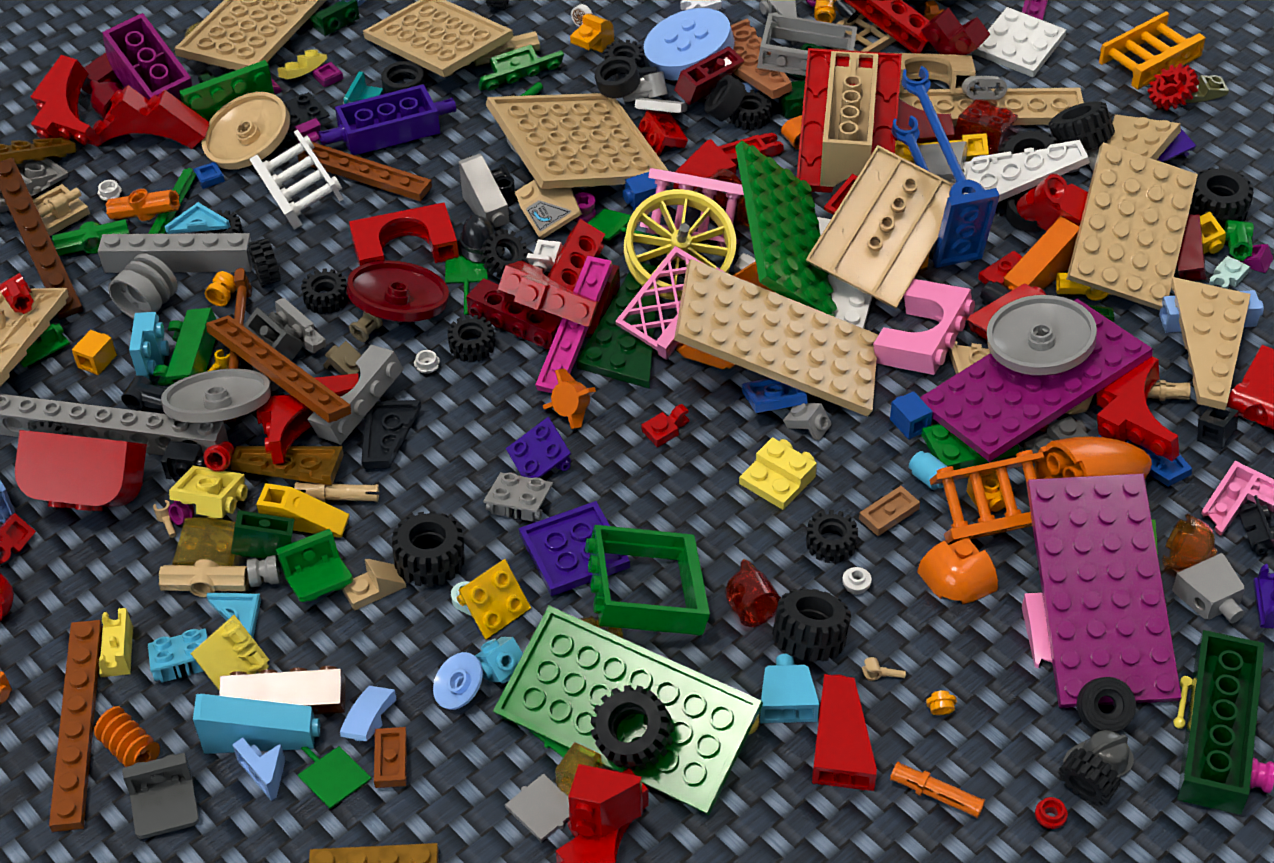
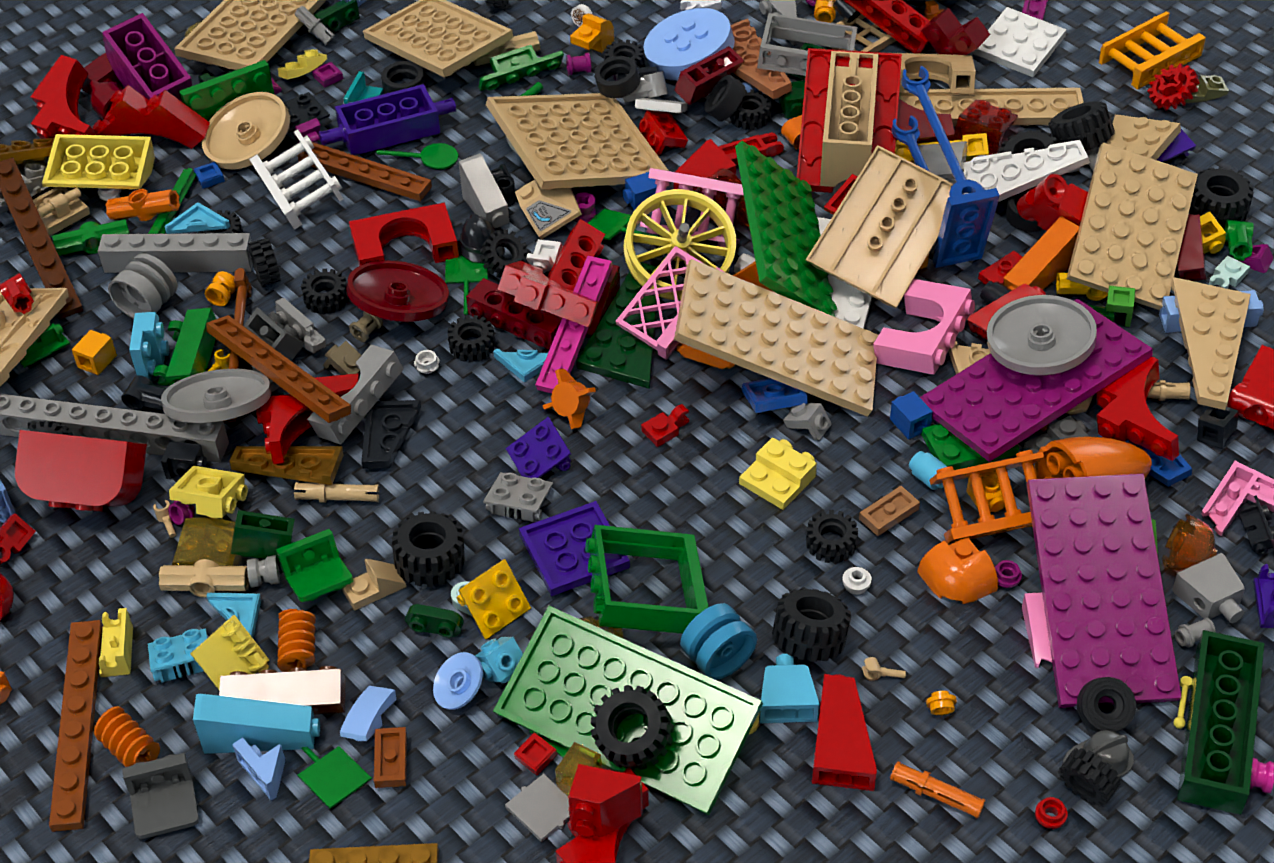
red cone [204,441,234,471] -> none
yellow slope [256,483,350,538] -> none
clear red piece [725,559,781,627] -> none
light grey beam [962,76,1007,100] -> none
none -> light yellow slope [42,134,155,189]
none -> orange piece [277,609,316,672]
none -> light grey axle [295,6,335,45]
none -> green piece [376,143,458,169]
none -> dark green plate [405,604,464,638]
none -> medium azure tile [493,349,548,383]
none -> red tile [513,732,558,776]
none -> magenta bush [566,53,591,75]
none -> dark azure wheel [680,603,758,680]
none -> magenta plate [995,560,1022,588]
none -> bright green panel [1106,286,1135,327]
none -> light grey pin [1175,618,1216,647]

